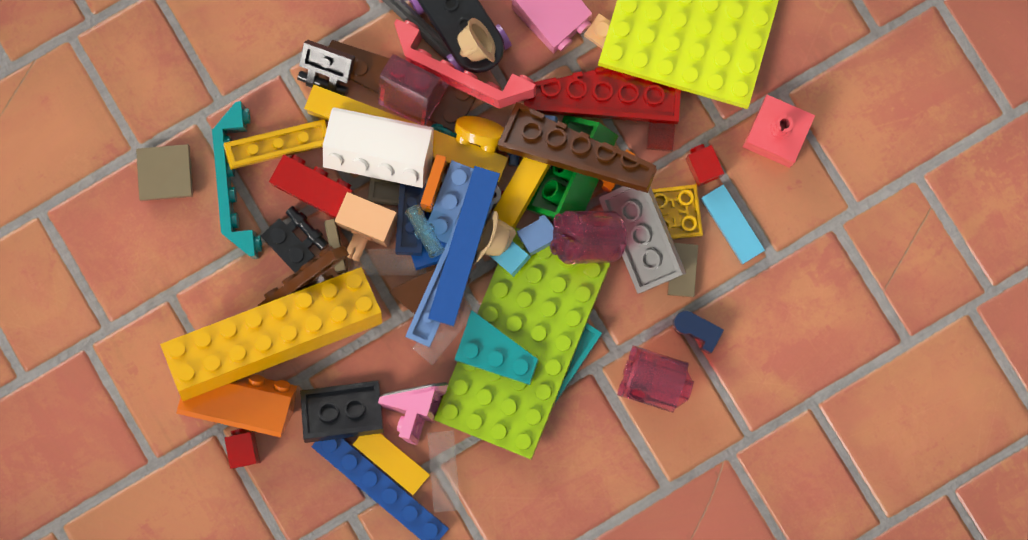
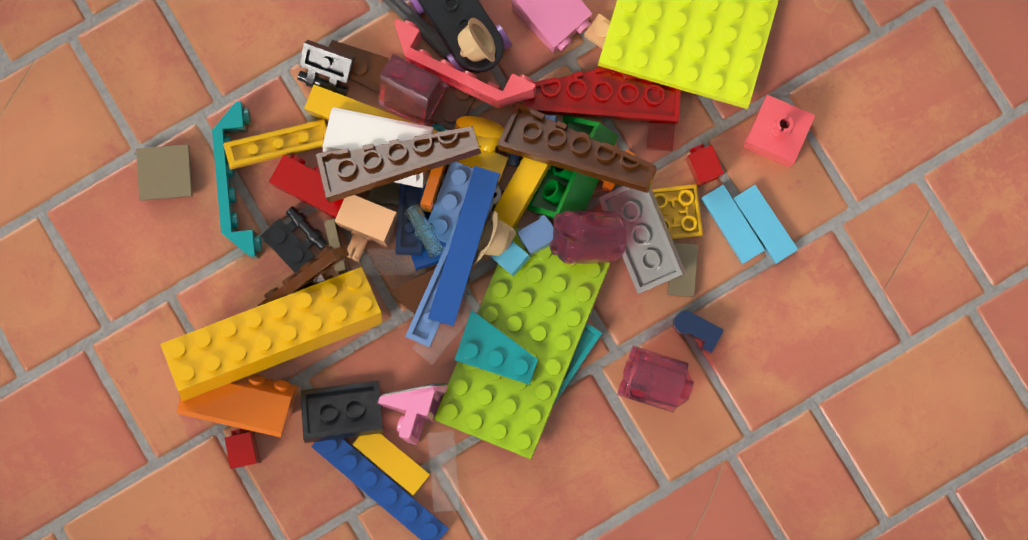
none -> wing [316,126,481,203]
none -> medium azure tile [733,185,798,264]

